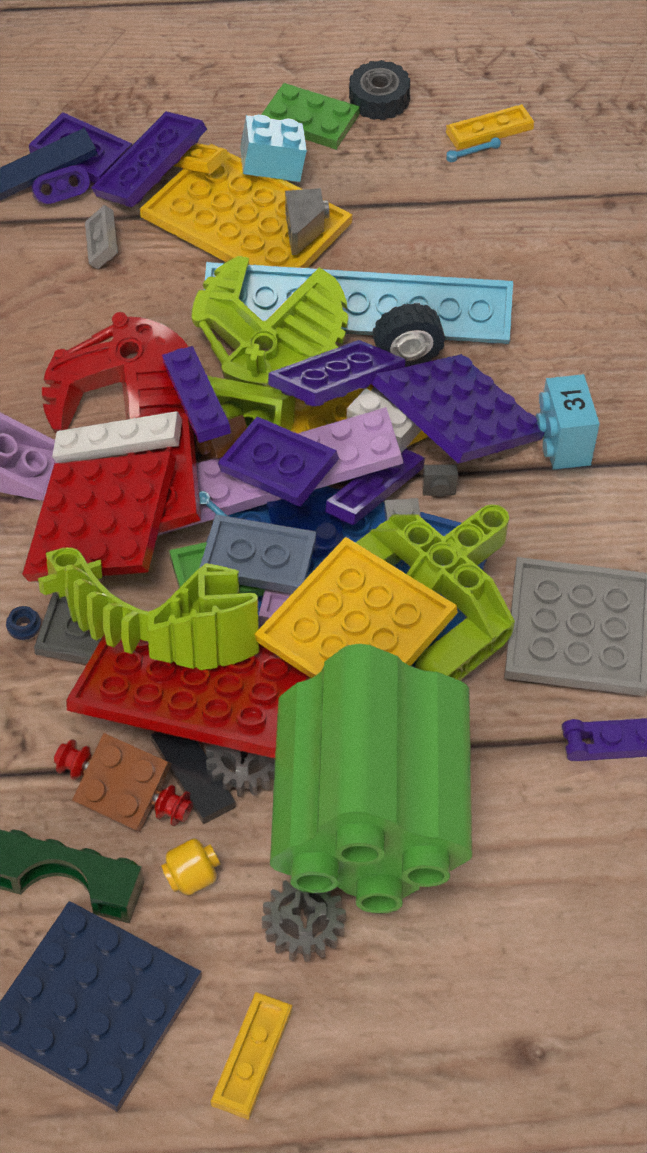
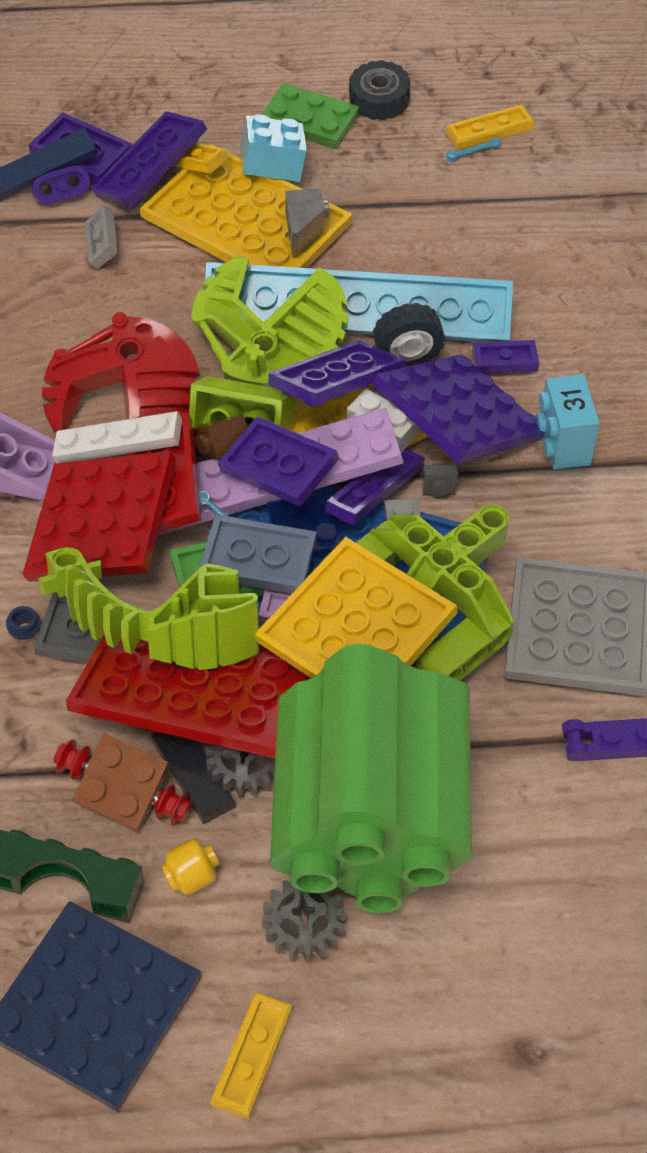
dark purple plate [162,346,231,443] -> none
none -> dark purple plate [472,340,539,374]

